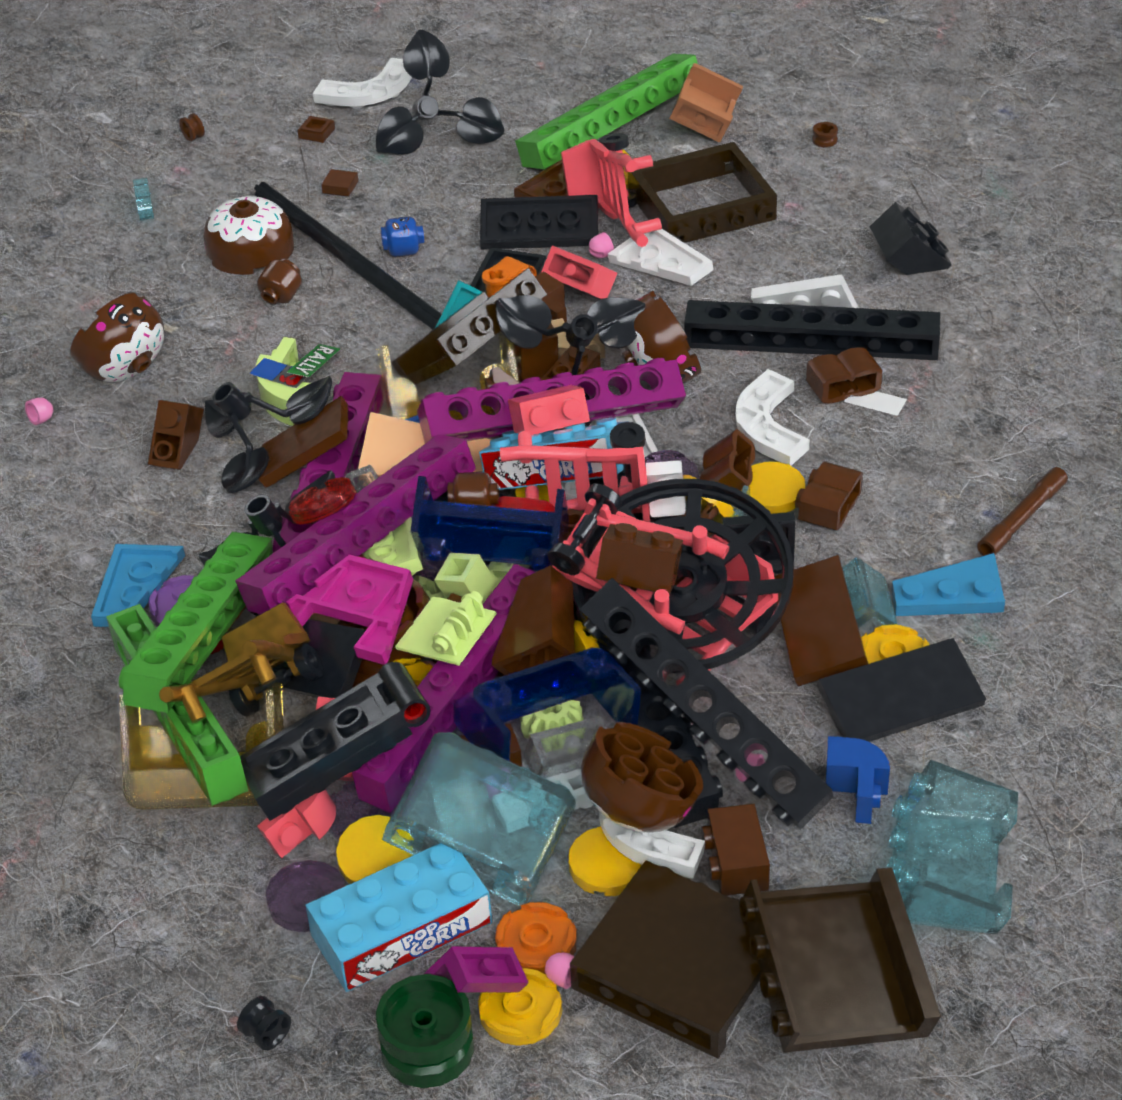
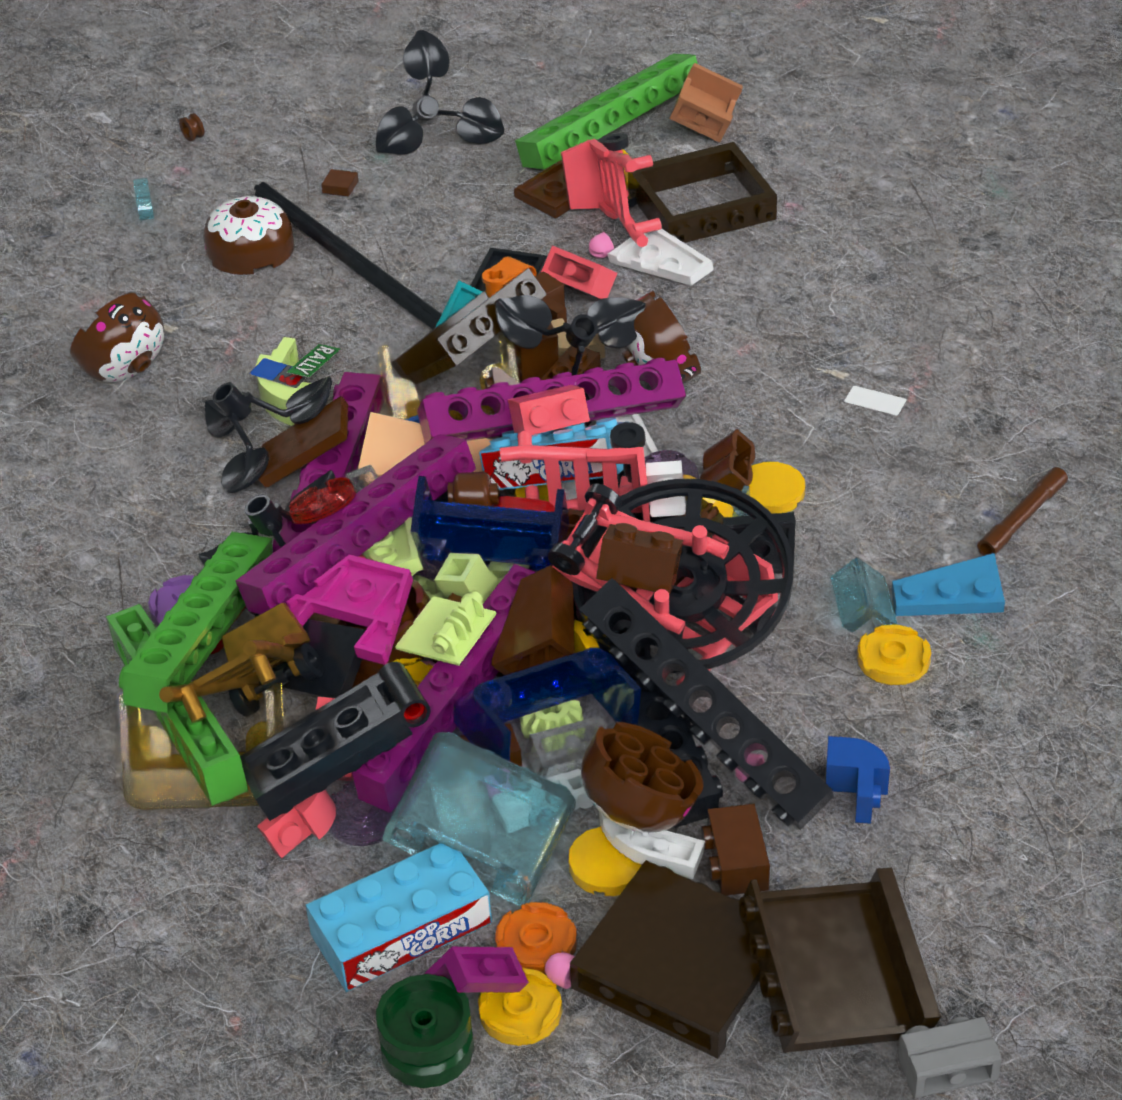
bright pink hinge [25,397,53,425] -> none
dark azure wing [91,544,185,627] -> none
reddish brown slope [148,400,204,470] -> none
black wheel [237,996,291,1051] -> none
reddish brown head [257,259,302,304] -> none
clear purple tile [266,860,345,932] -> none
reddish brown tile [298,116,335,143] -> none
white plate [313,58,412,109] -> none
yellow tile [336,815,416,884] -> none
blue head [381,216,425,257] -> none
black tile [480,195,599,250] -> none
black brick [684,300,940,360] -> none
white plate [736,369,810,466] -> none
white wing [751,274,859,308] -> none
reddish brown tile [774,555,869,687] -> none
reddish brown brick [795,461,863,531] -> none
reddish brown brick [806,347,883,403] -> none
reddish brown bush [812,122,838,148] -> none
black tile [817,638,986,742] -> none
black slope [869,202,952,275] -> none
clear light blue windscreen [887,760,1018,934] -> none
none -> light grey brick [898,1017,1002,1098]

